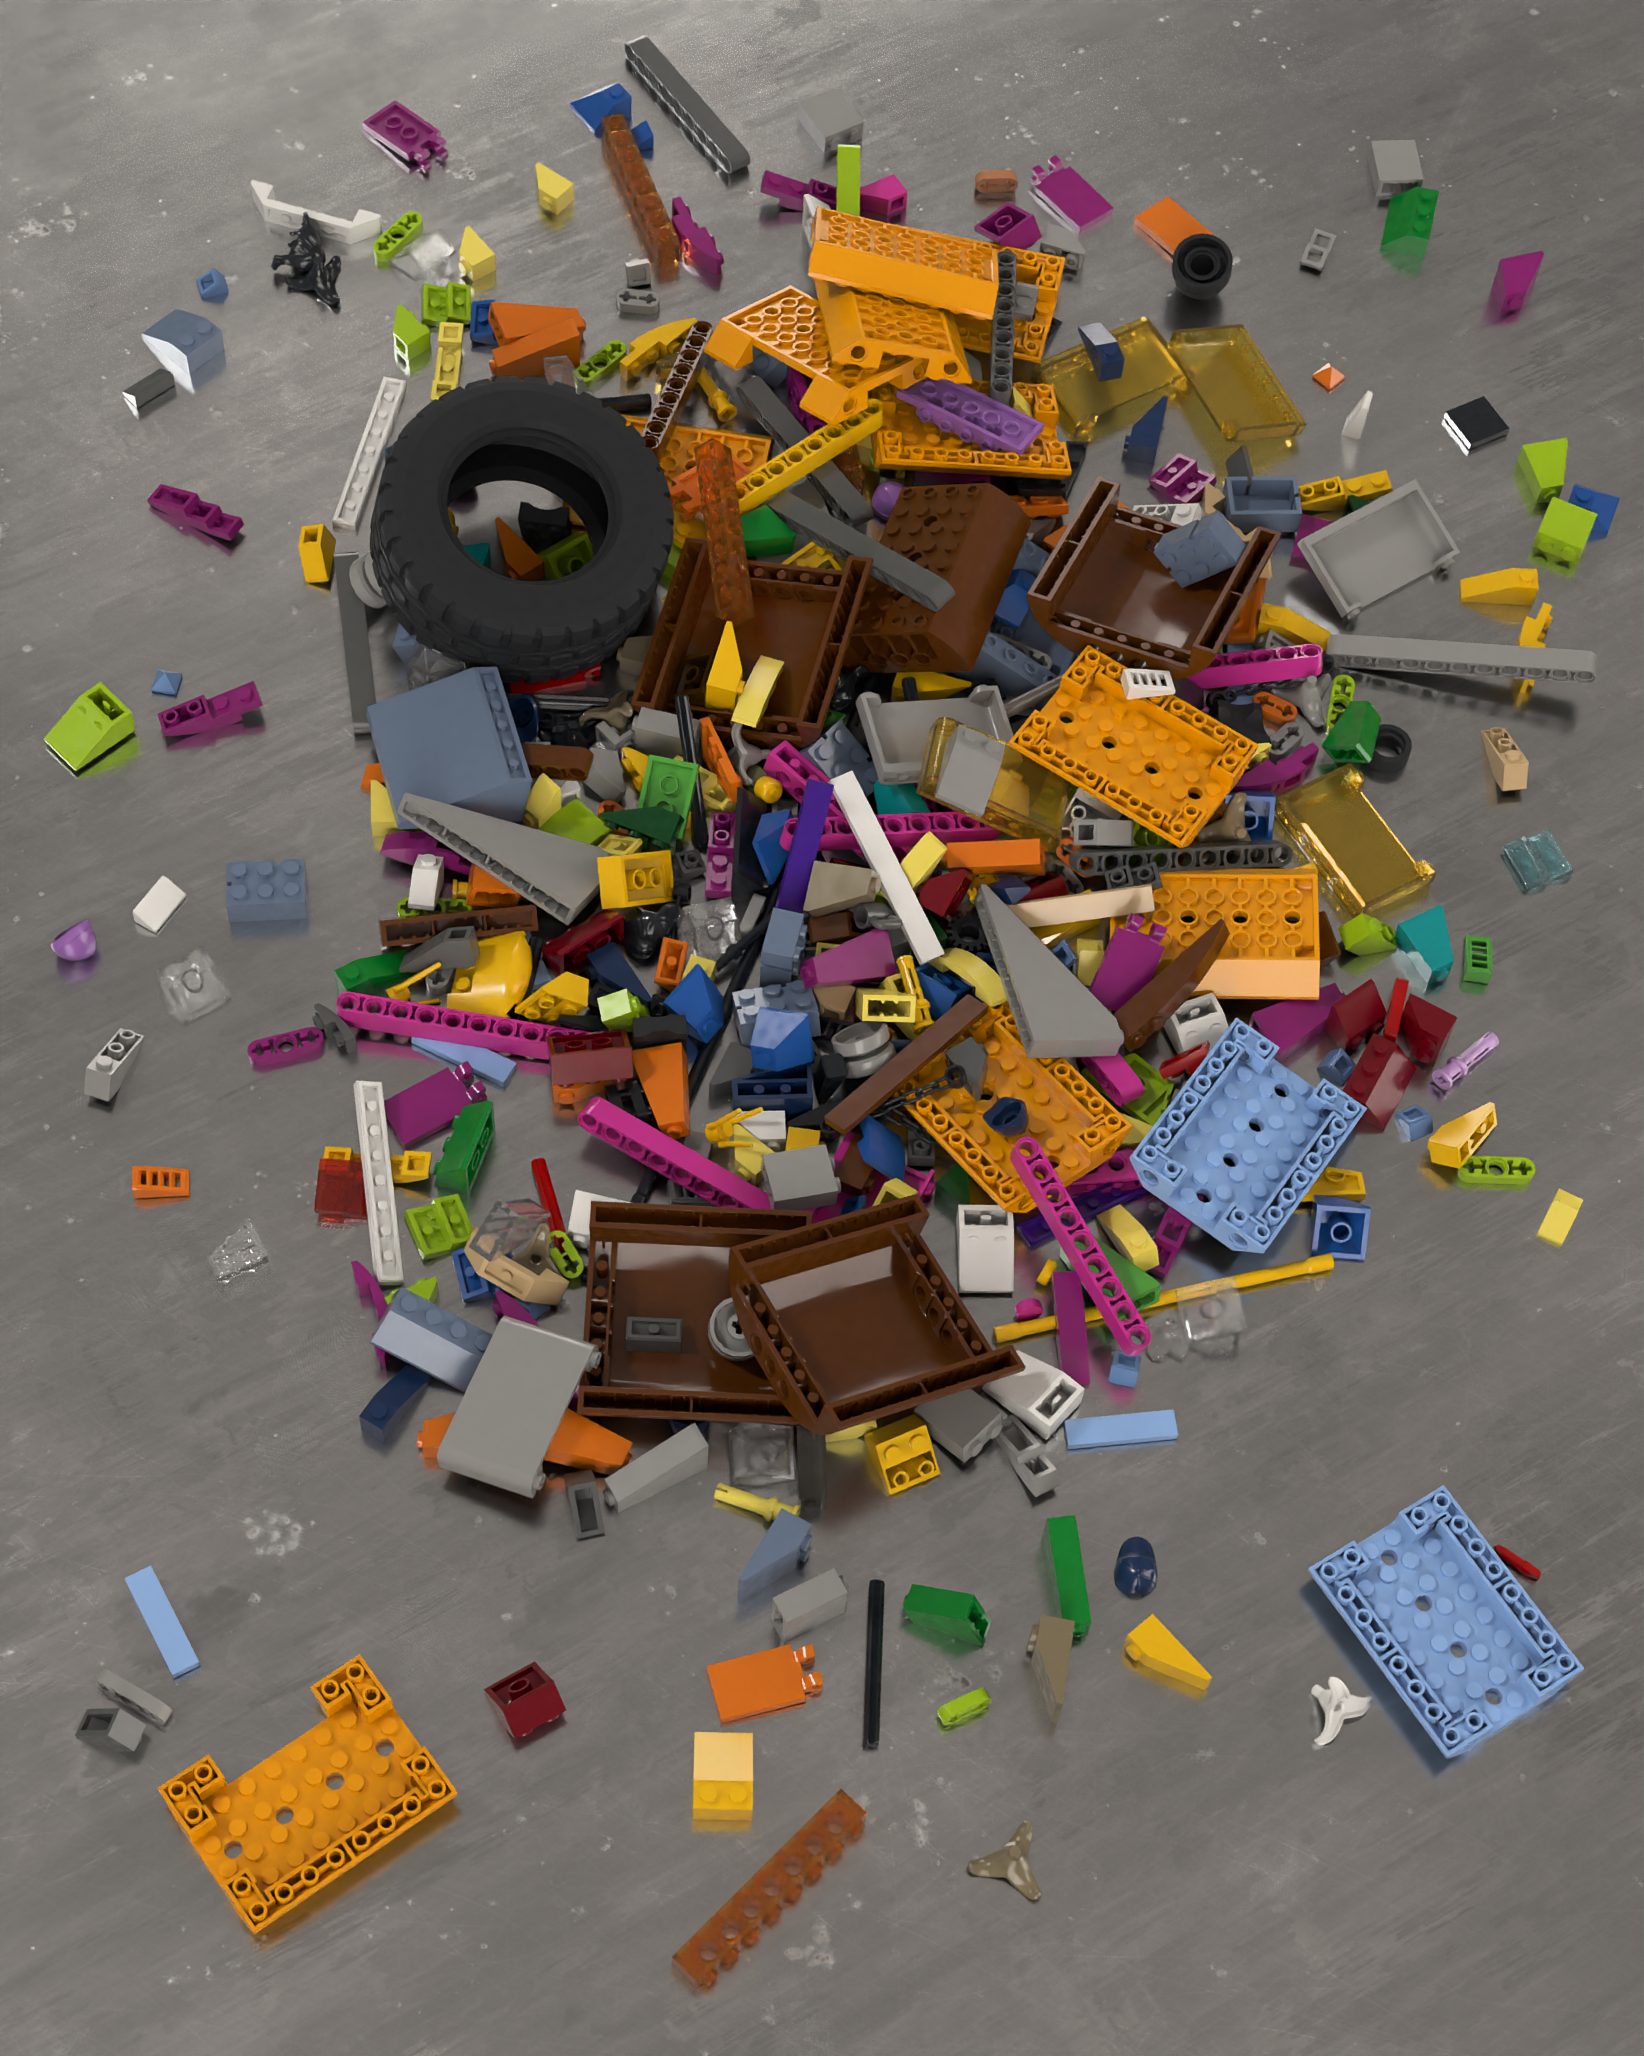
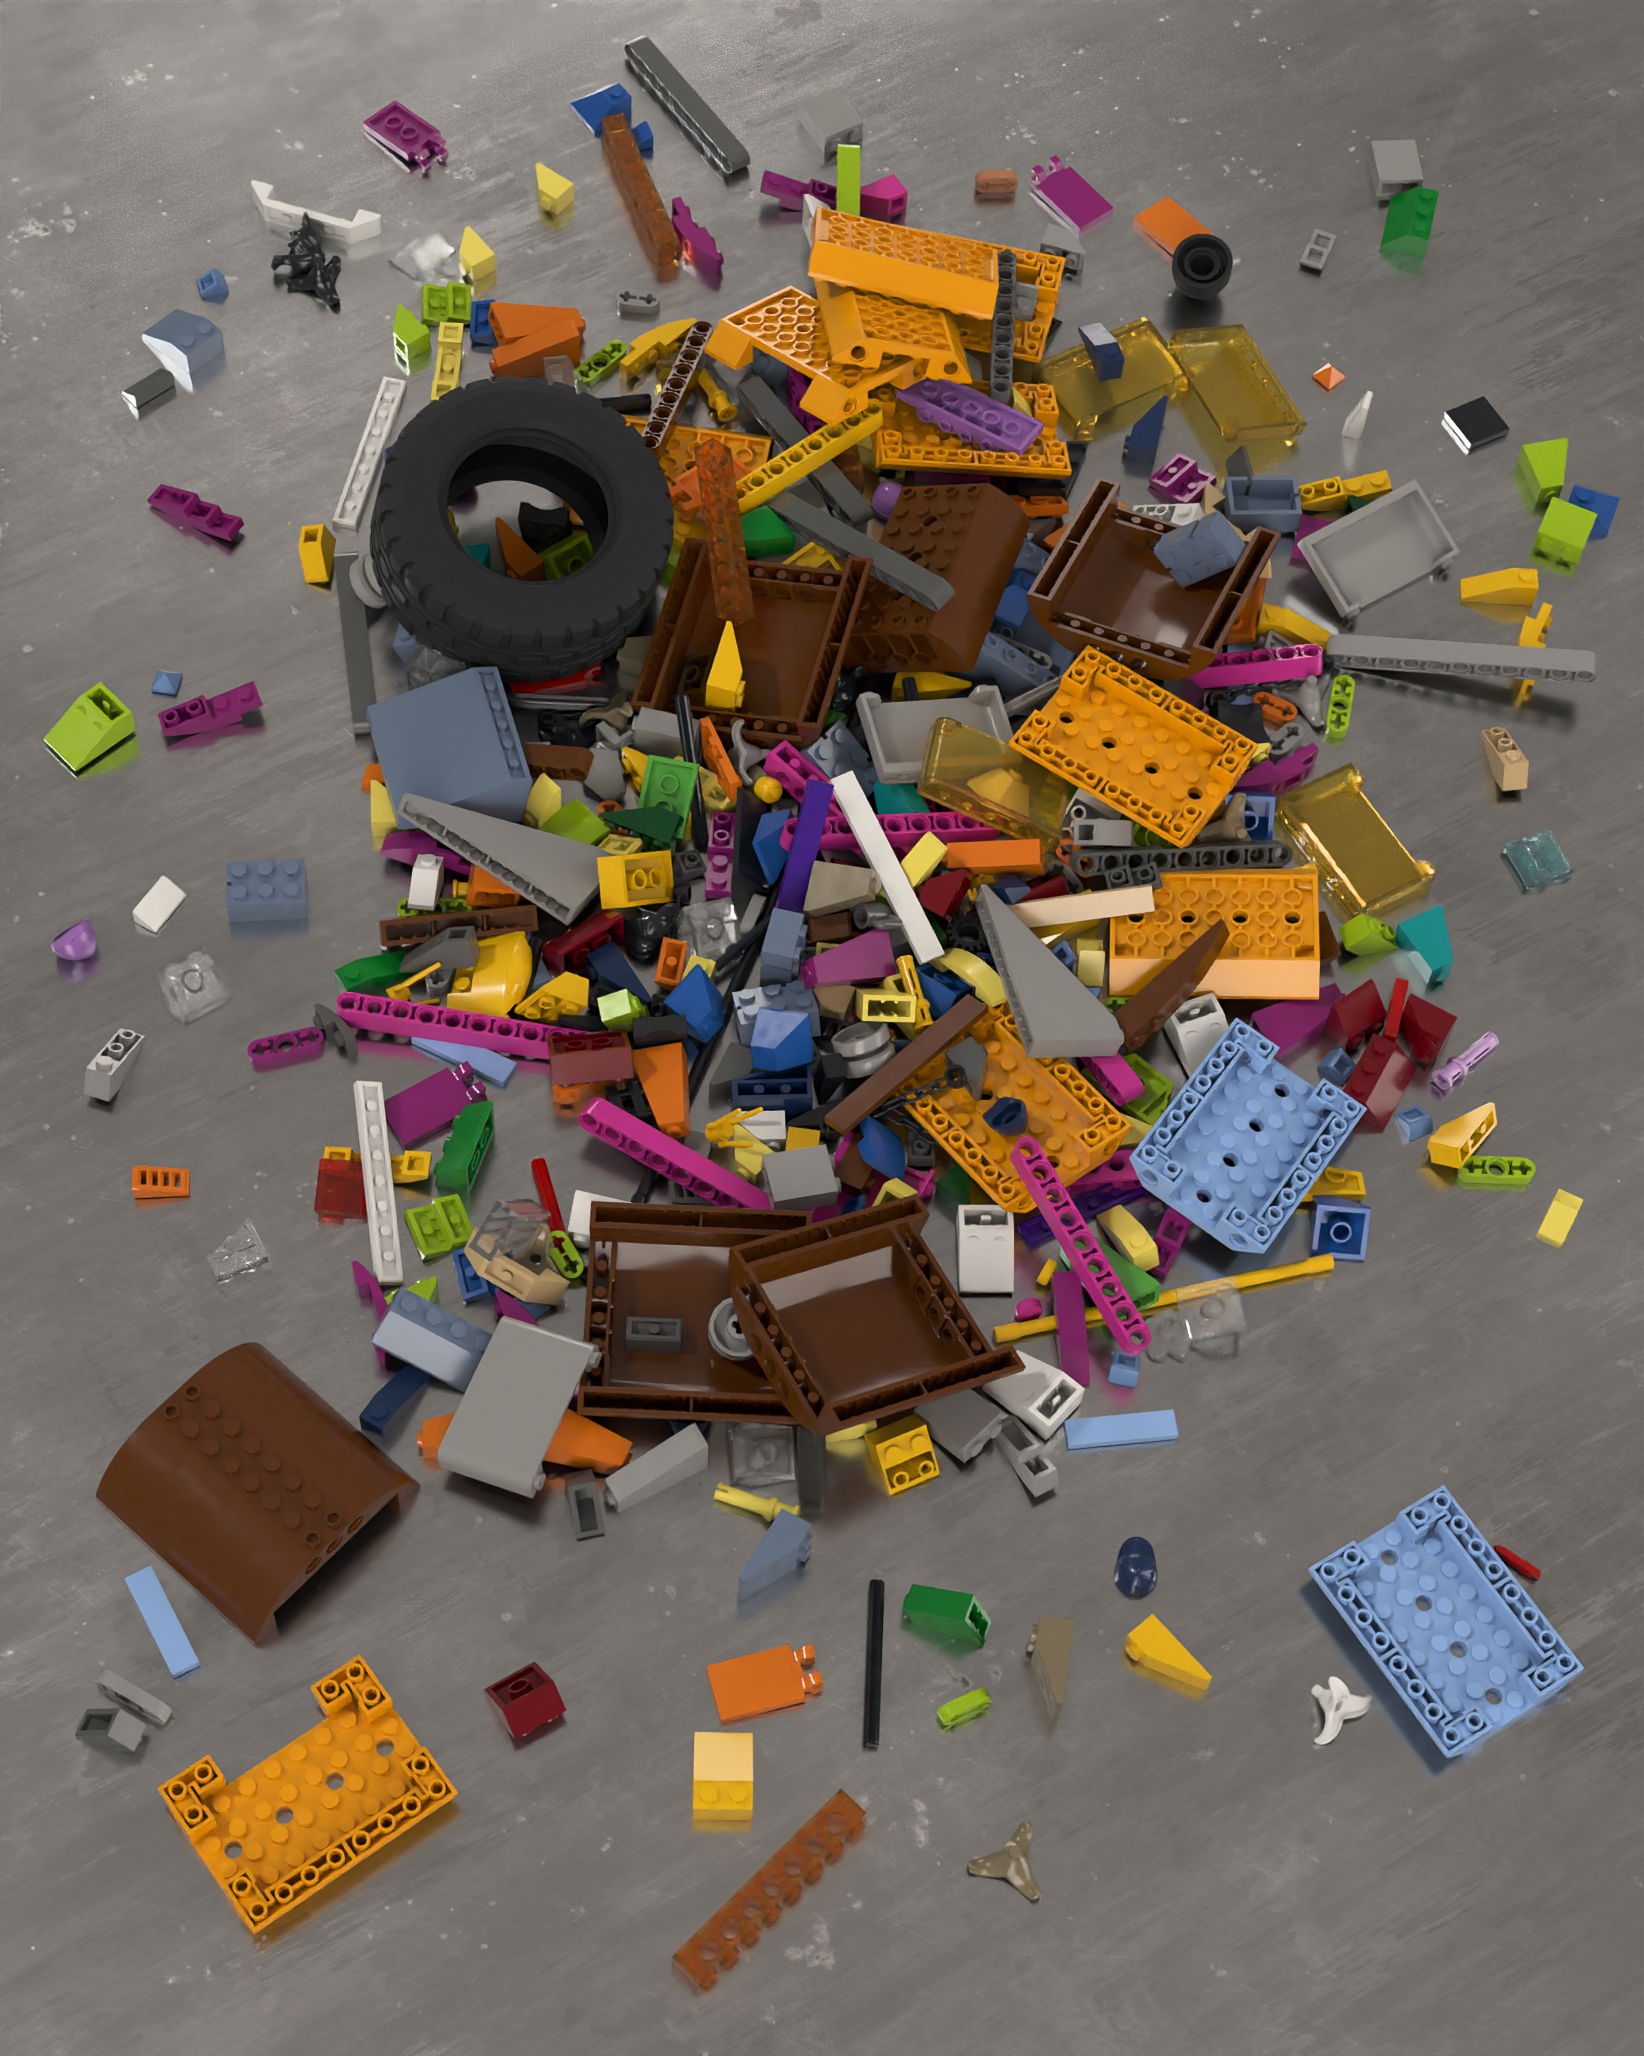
lime beam [373,211,423,262] -> none
dark blue piece [508,694,540,743] -> none
white slope [561,780,581,807] -> none
light grey tile [625,258,651,288] -> none
light yellow slope [731,655,784,728] -> none
light grey brick [771,1568,850,1643] -> none
light grey slope [935,724,1005,817] -> none
magenta slope [973,202,1042,250] -> none
green slope [1041,1515,1092,1637] -> none
magenta tile [1089,912,1168,1011] -> none
white slope [1120,669,1176,700] -> none
red slope [1159,1040,1210,1079] -> none
green slope [1322,701,1381,763] -> none
black tyre [1367,724,1412,773] -> none
bright green slope [1463,934,1492,984] -> none
magenta slope [1491,251,1544,310] -> none
none -> reddish brown slope [95,1342,420,1646]

